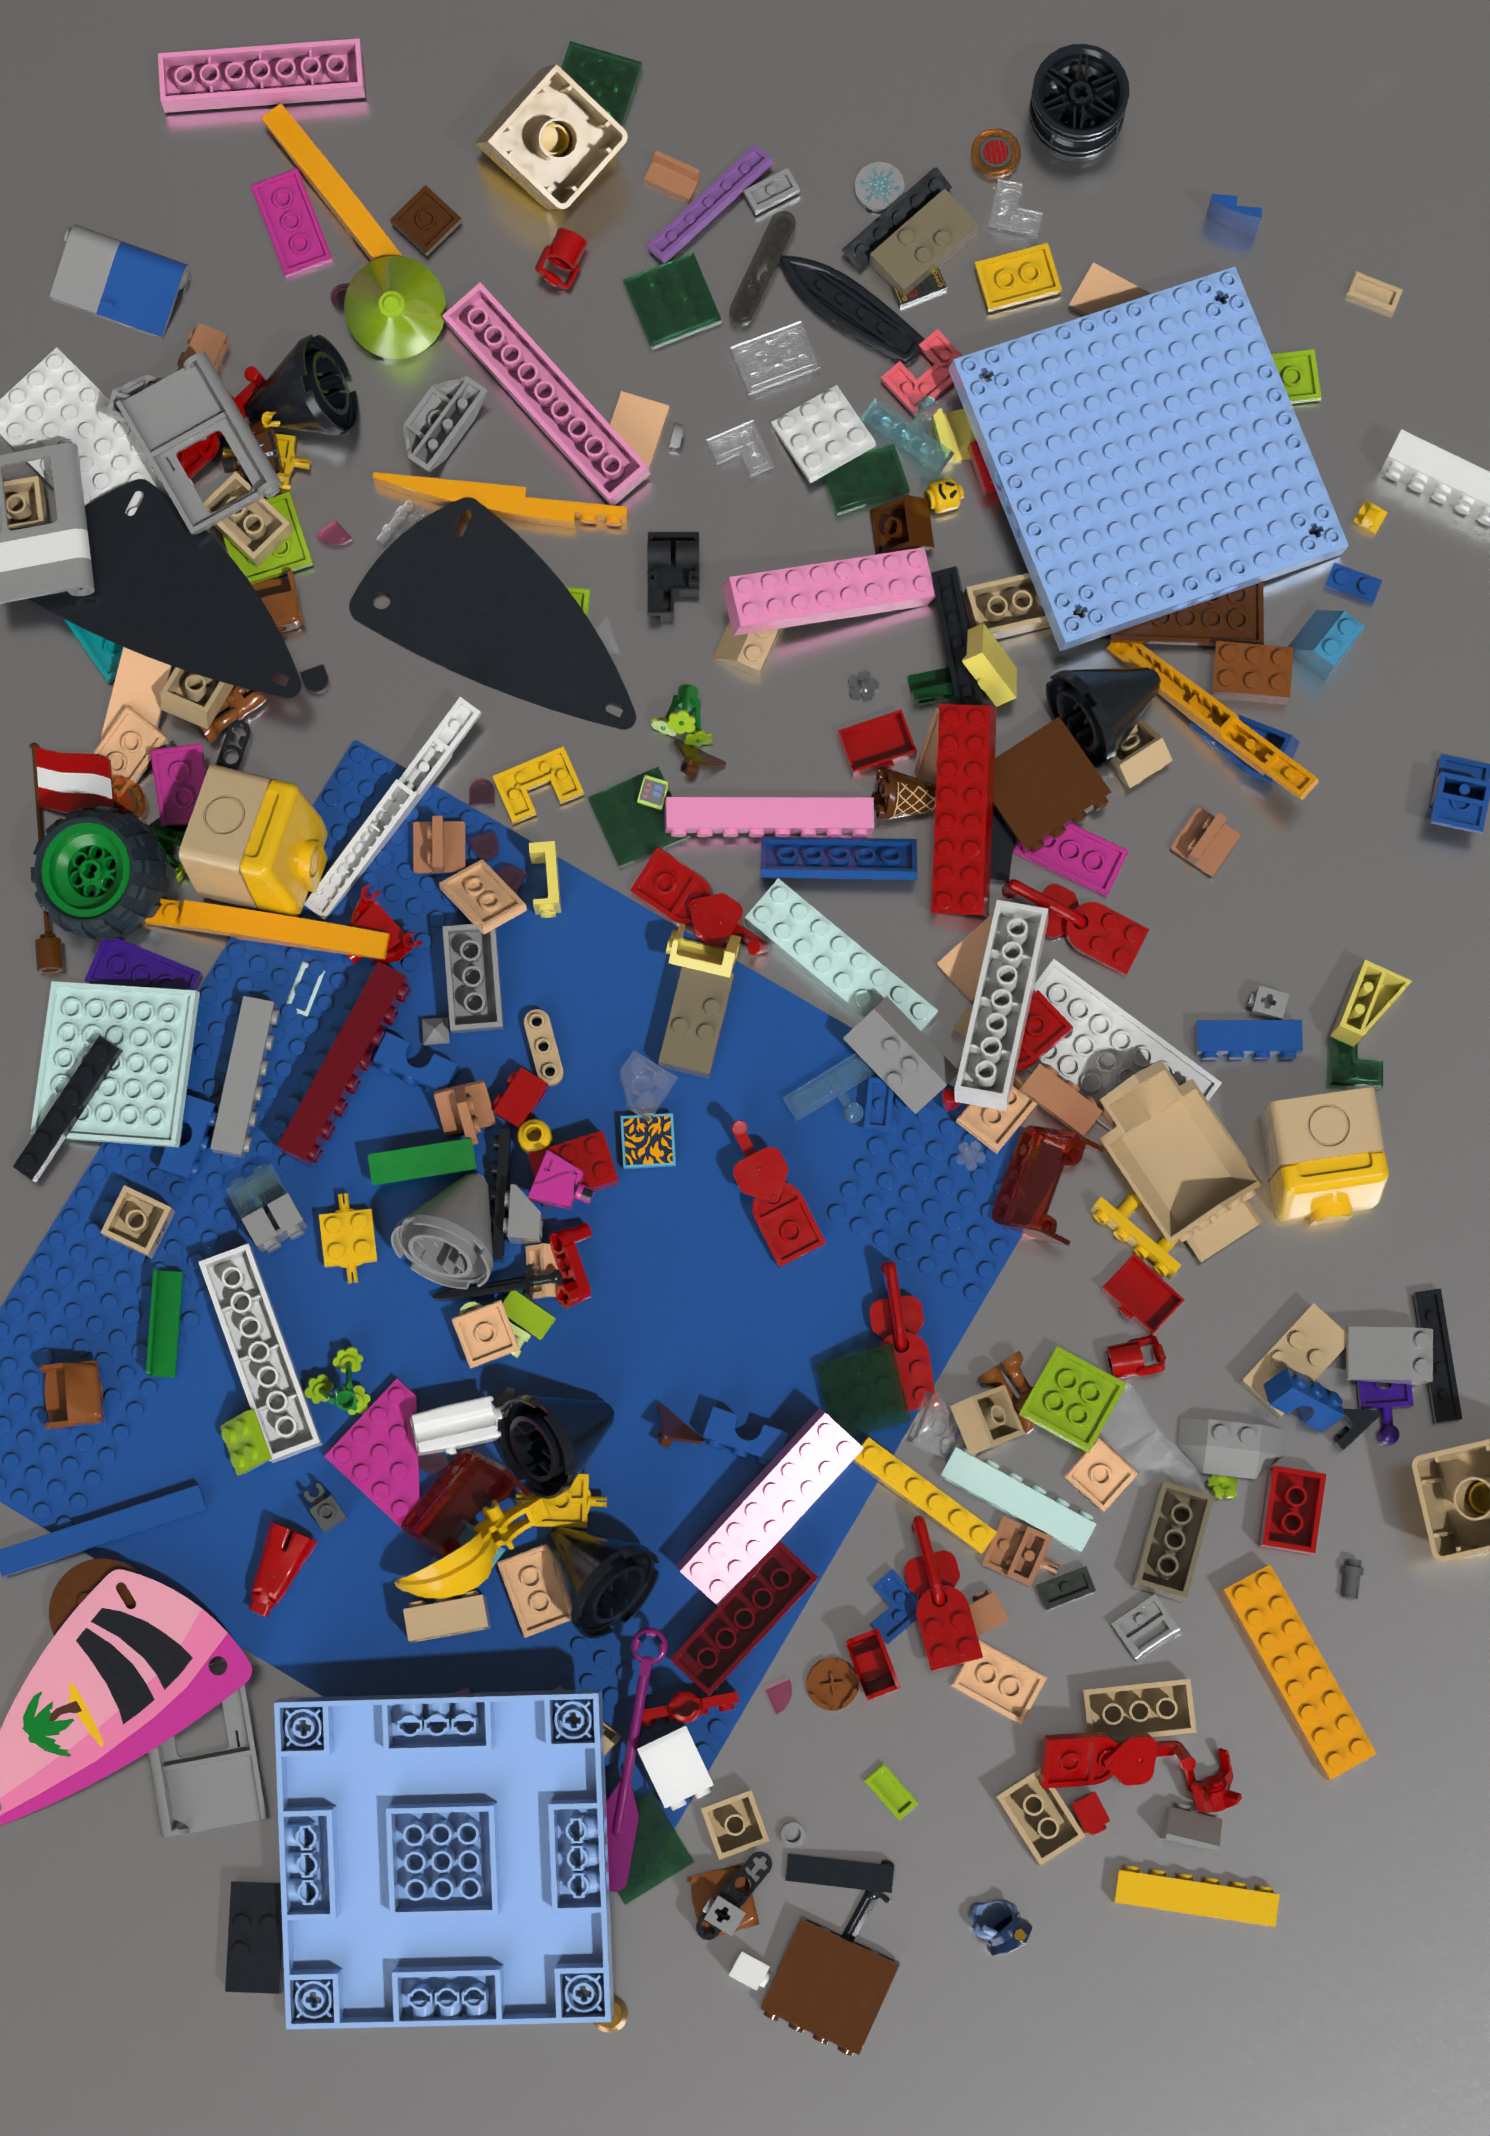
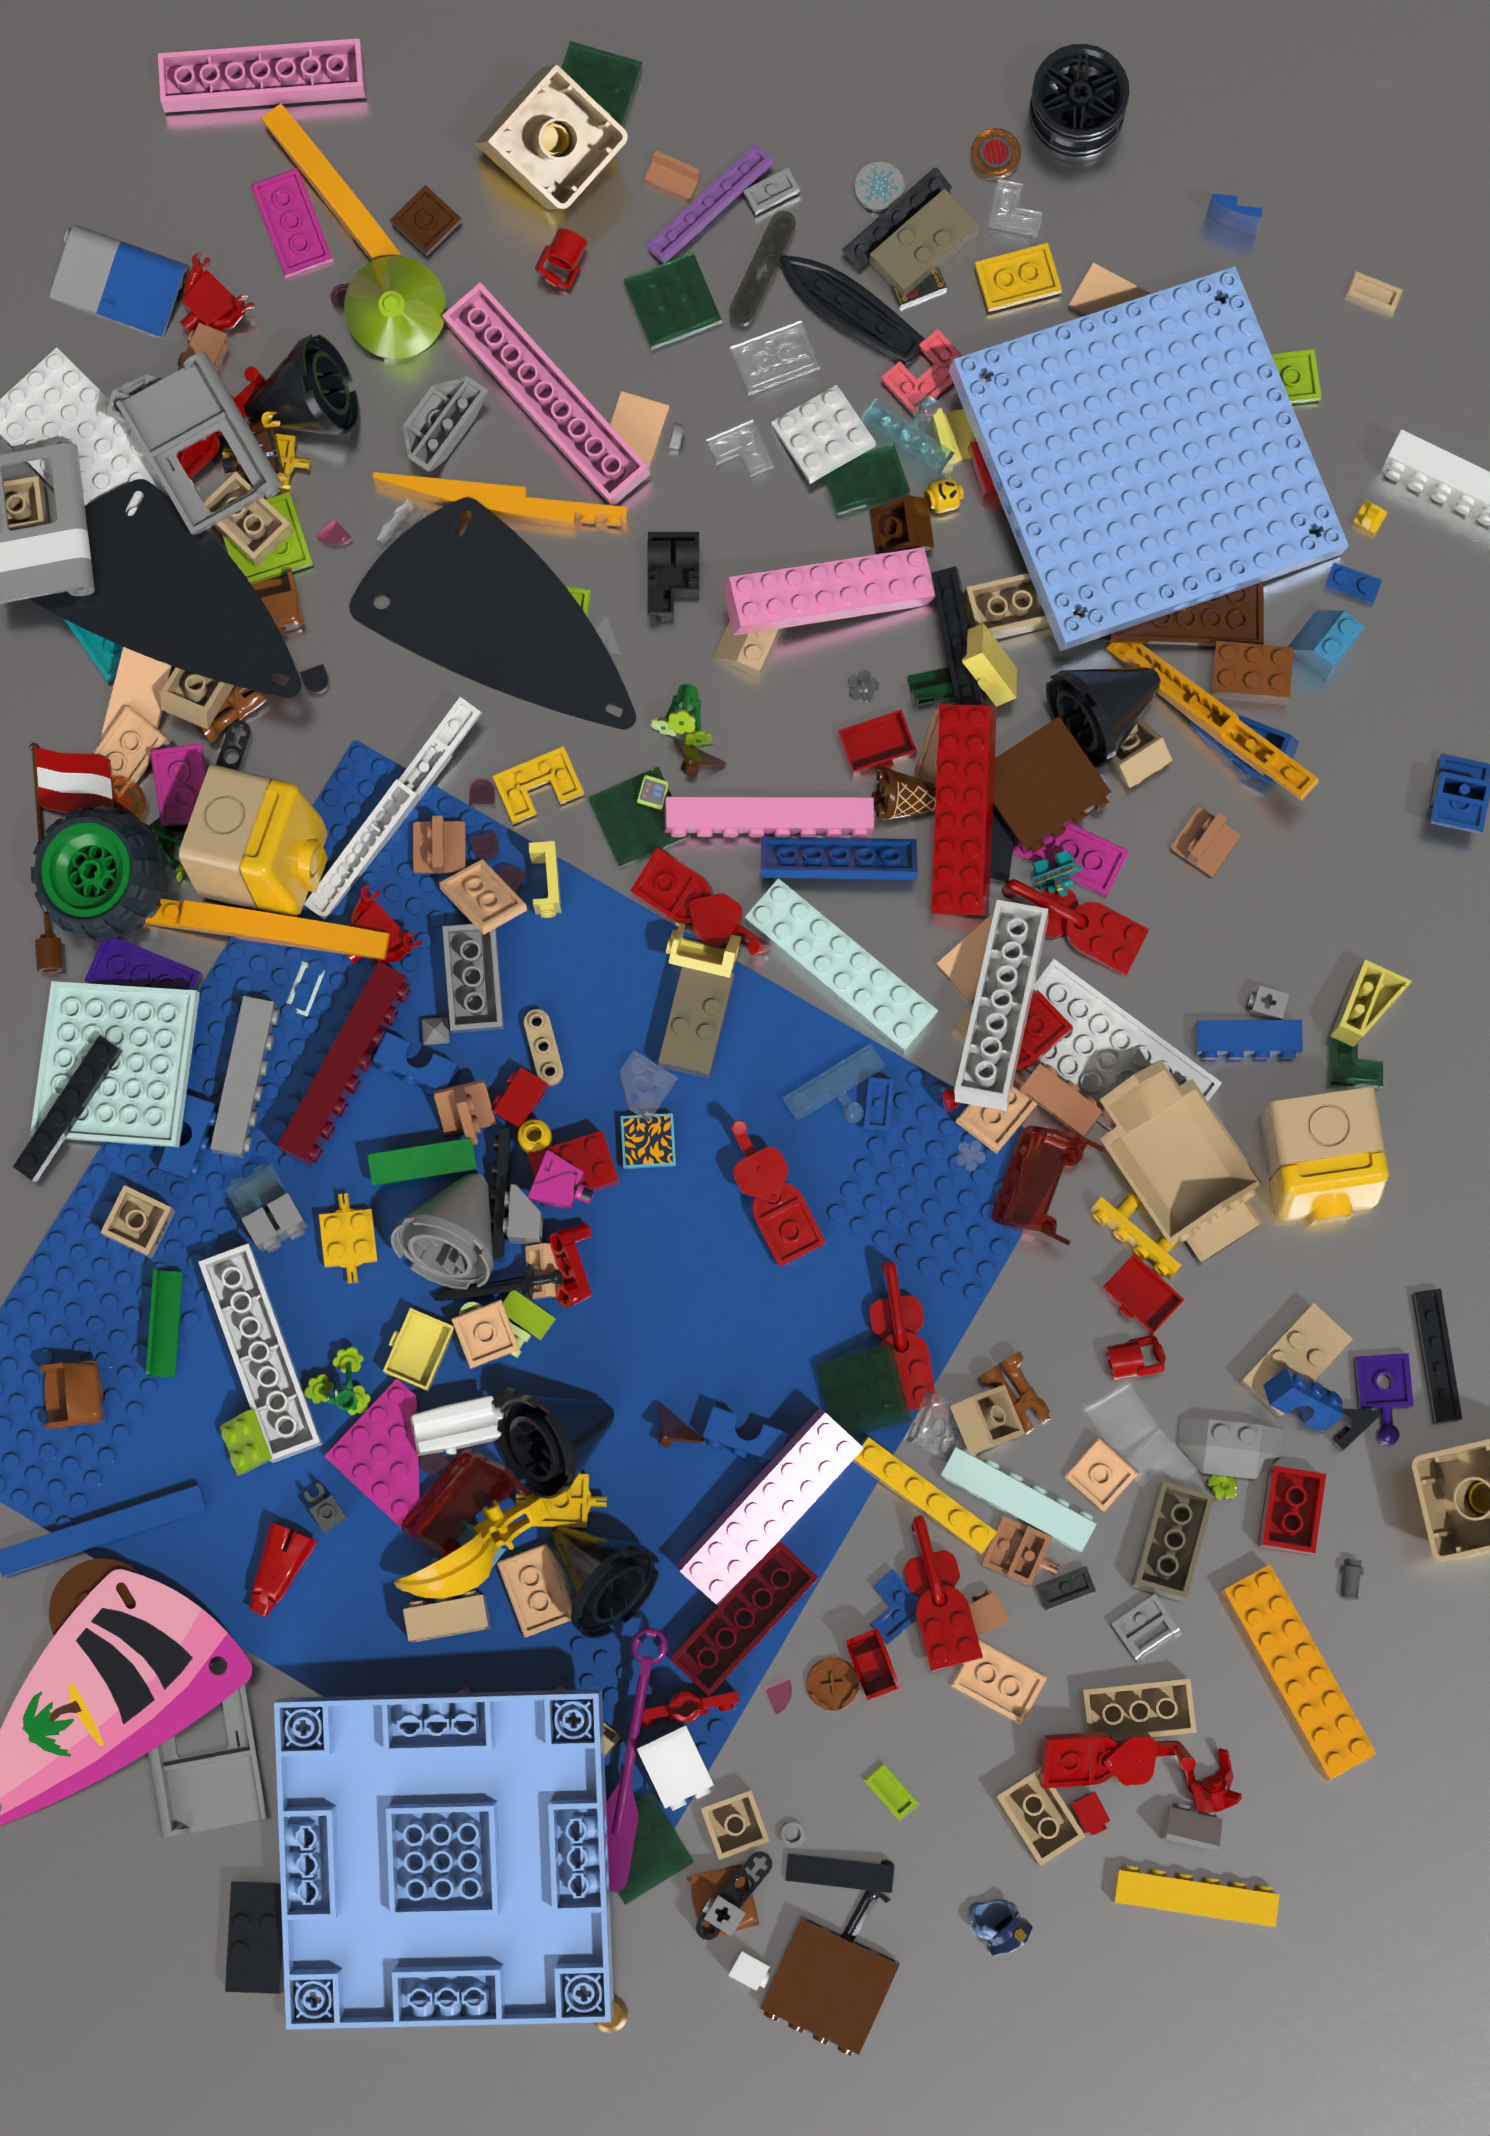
light grey brick [843,996,959,1114] -> none
lime plate [1019,1346,1127,1453] -> none
light grey slope [1346,1326,1433,1385] -> none
none -> red torso [179,252,254,334]
none -> light yellow container [383,1308,455,1392]
none -> teal hips [1031,850,1083,897]

